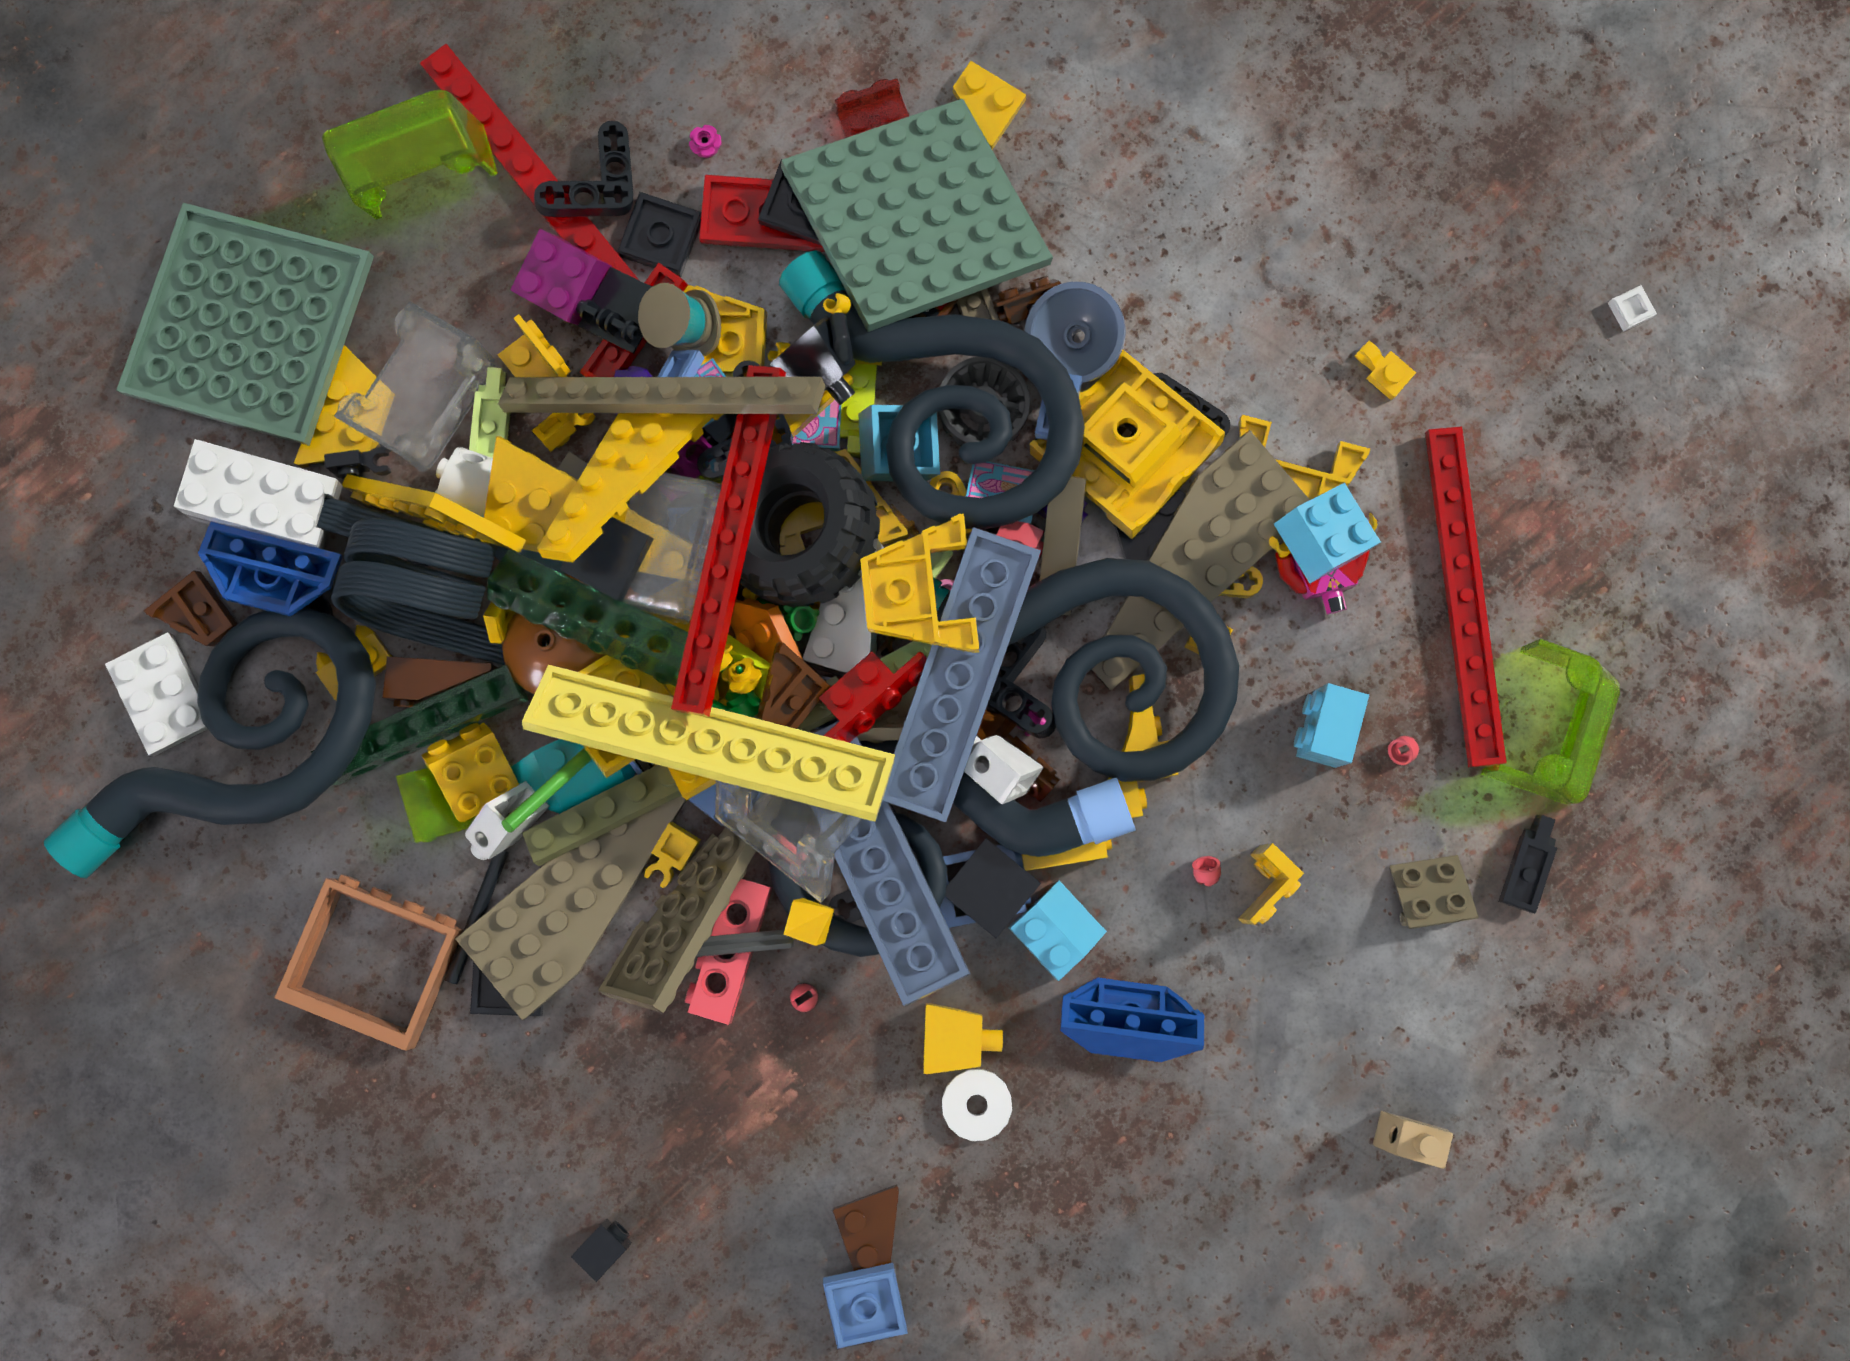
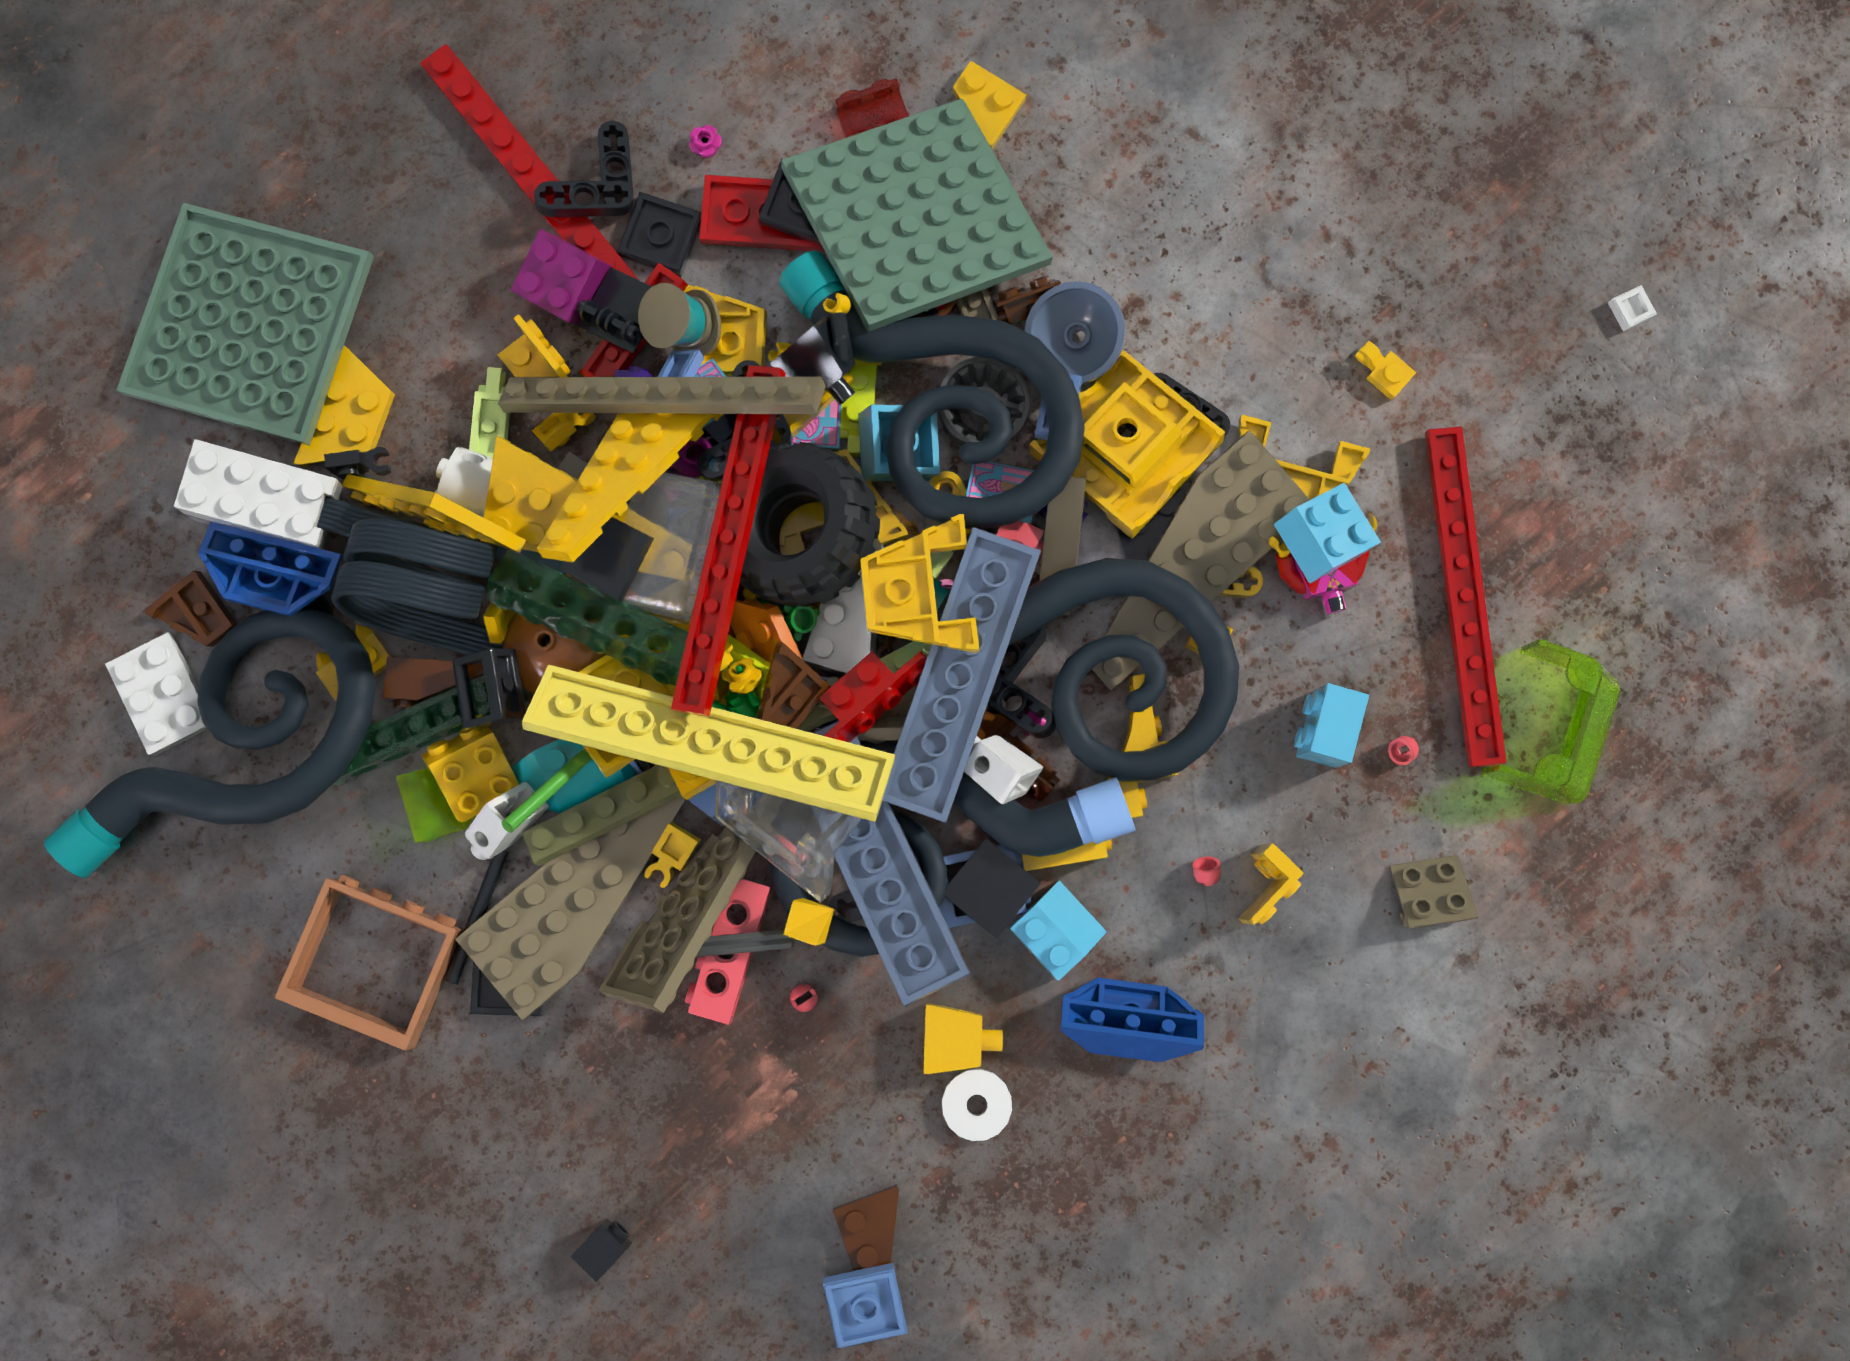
clear neon green windscreen [322,90,498,220] -> none
clear windscreen [334,301,495,472] -> none
tan torso [1373,1111,1453,1169] -> none
black hinge [1498,815,1557,914] -> none
none -> black tile [452,648,526,730]

